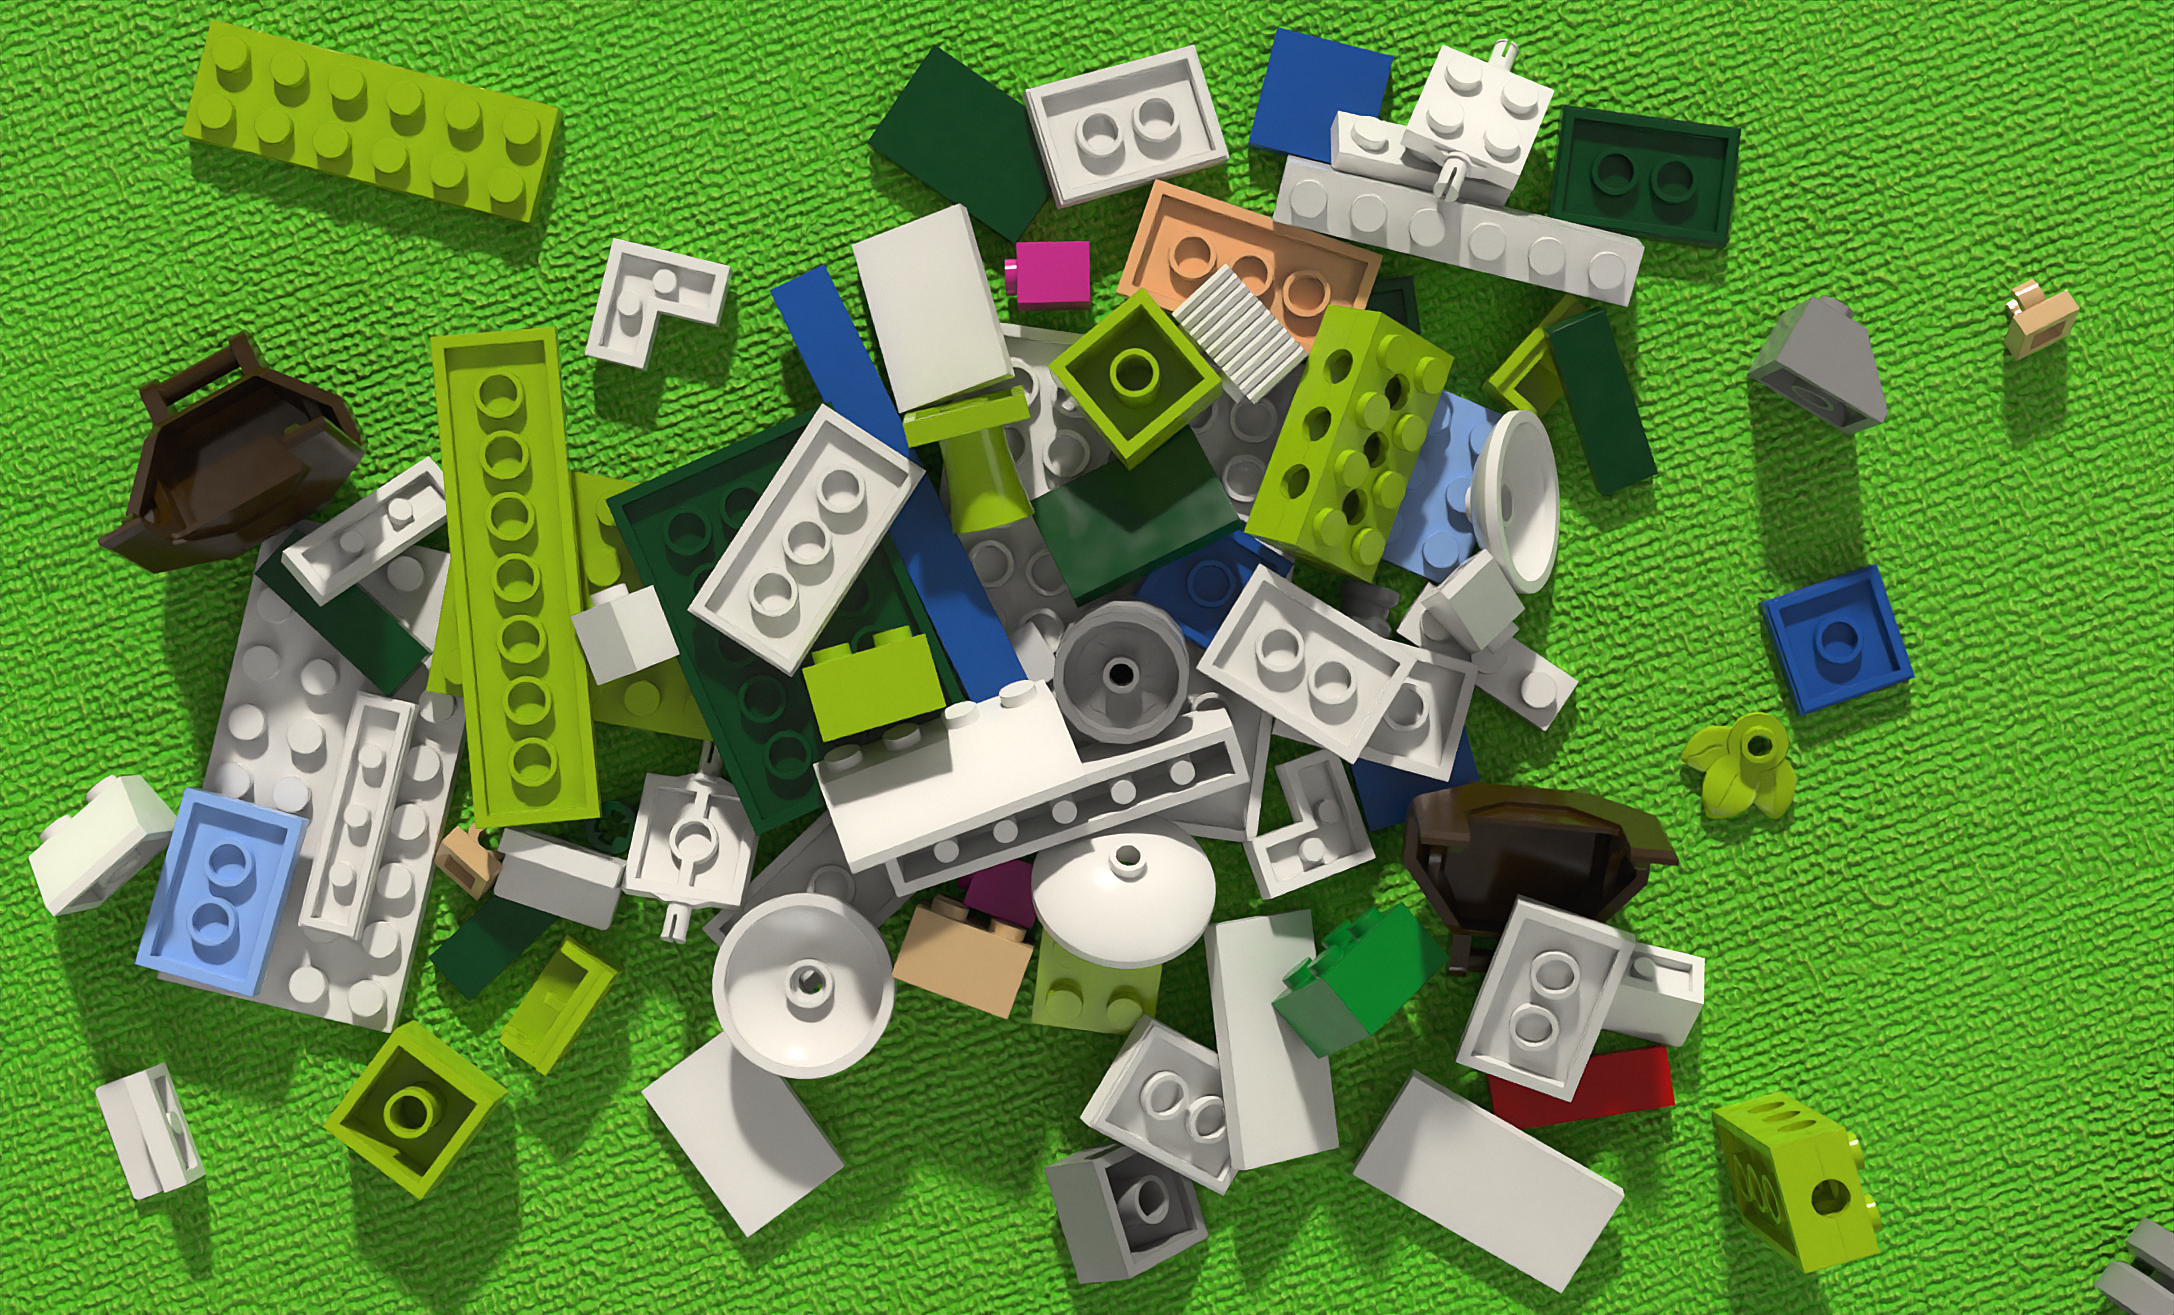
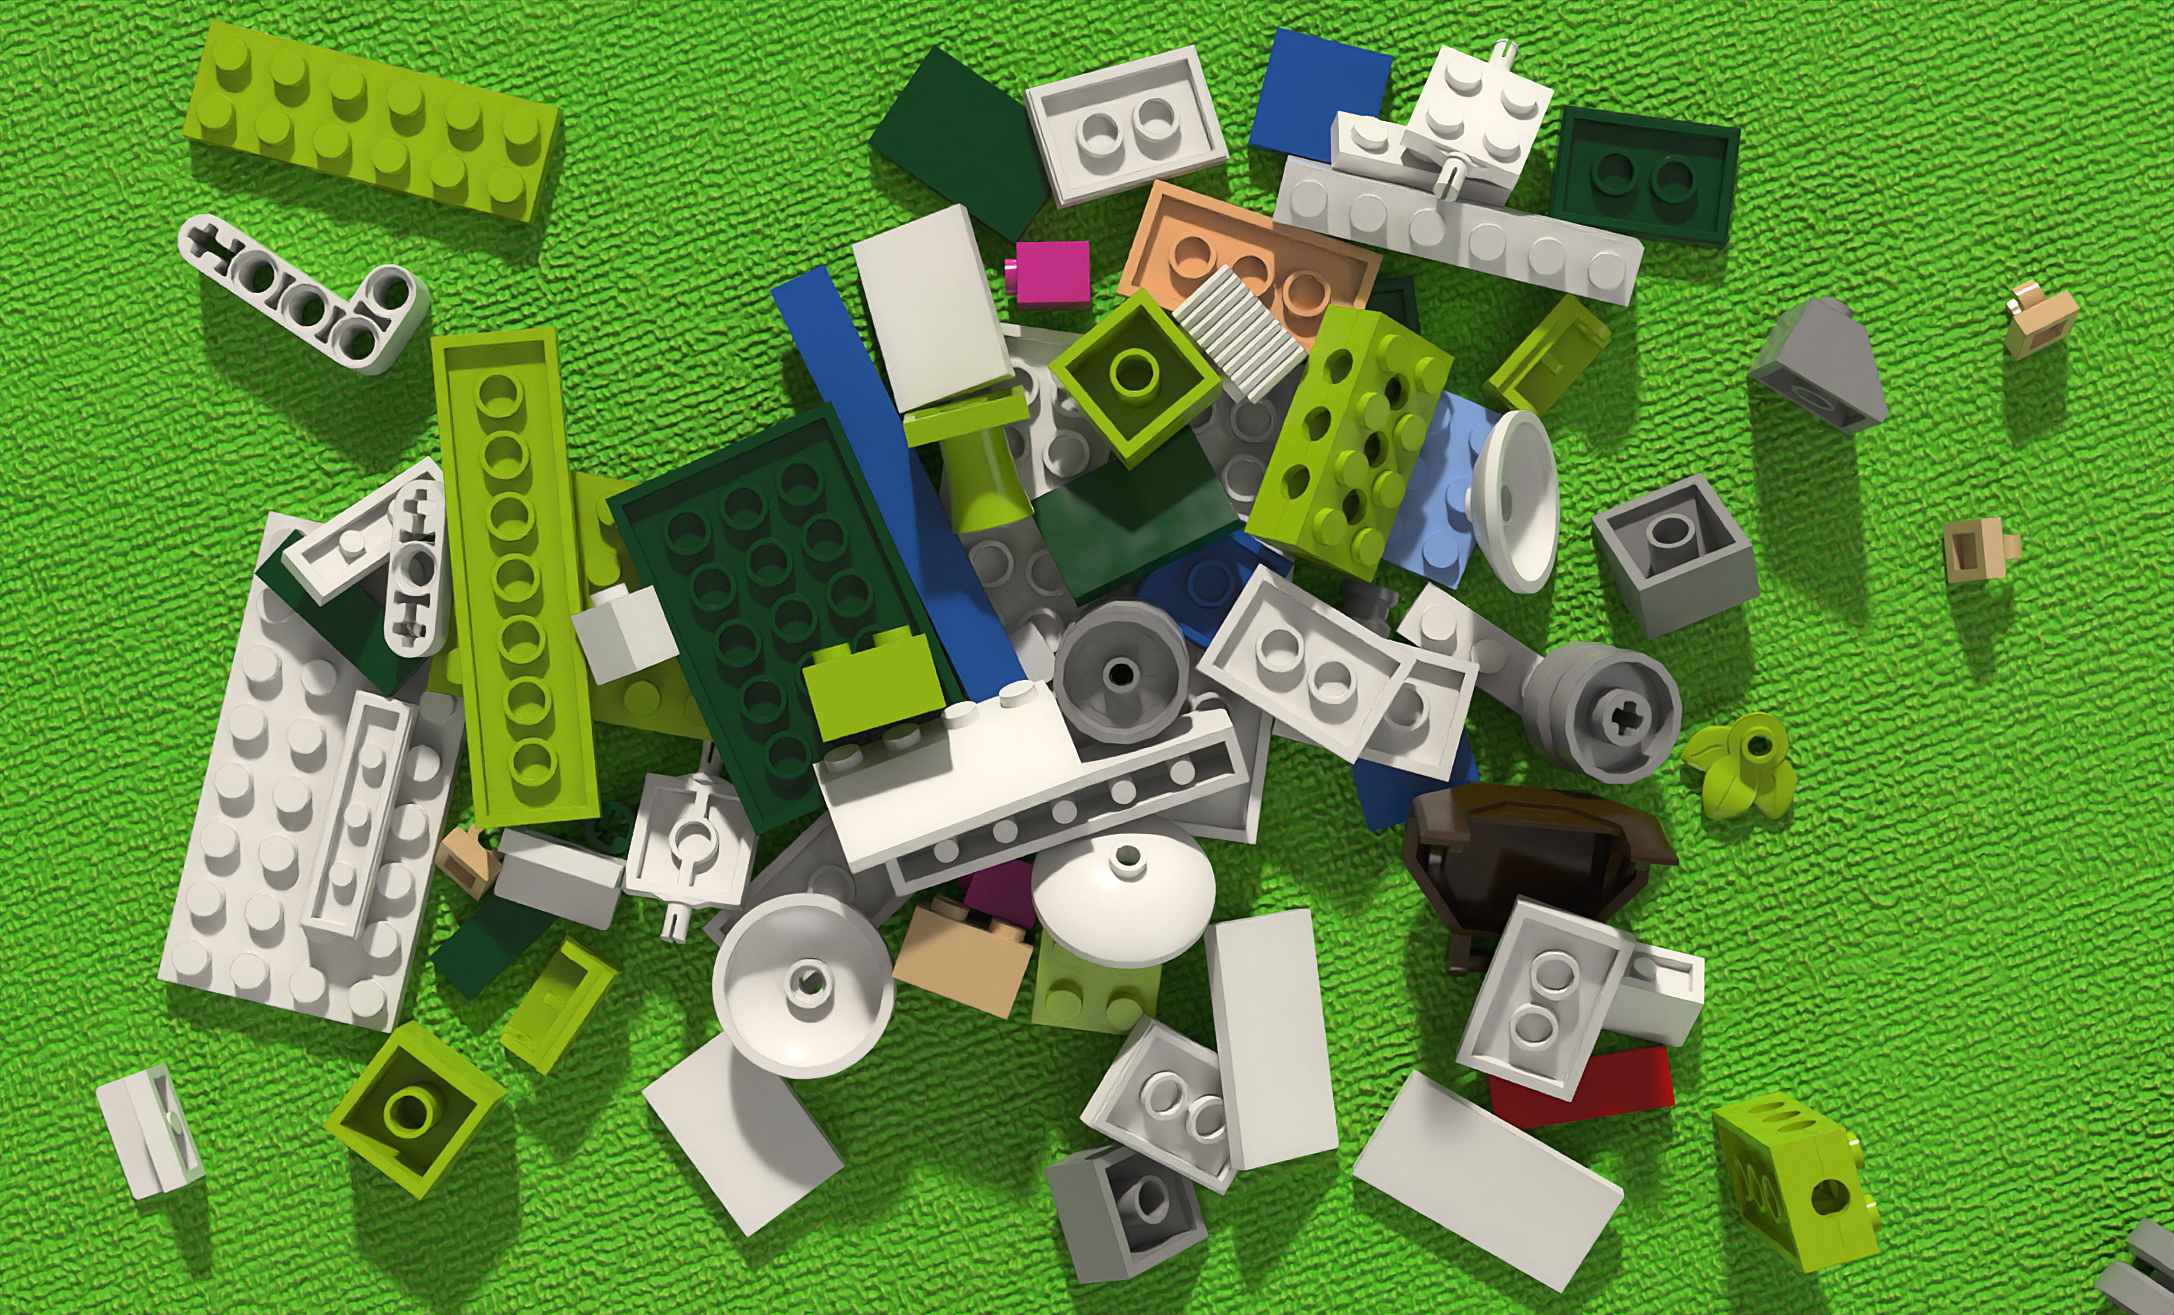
white slope [28,775,177,916] -> none
dark brown piece [97,329,369,574] -> none
light blue plate [135,787,310,997] -> none
white plate [585,238,733,371] -> none
white tile [687,403,926,677] -> none
white plate [1242,748,1376,900] -> none
green brick [1272,902,1450,1059] -> none
white slope [1421,549,1525,655] -> none
dark green tile [1542,306,1658,496] -> none
blue tile [1758,564,1915,716] -> none
none -> white beam [178,214,430,375]
none -> white beam [384,479,453,658]
none -> light grey wheel [1522,641,1682,784]
none -> light grey slope [1591,472,1760,641]
none -> tan tile [1943,517,2022,583]

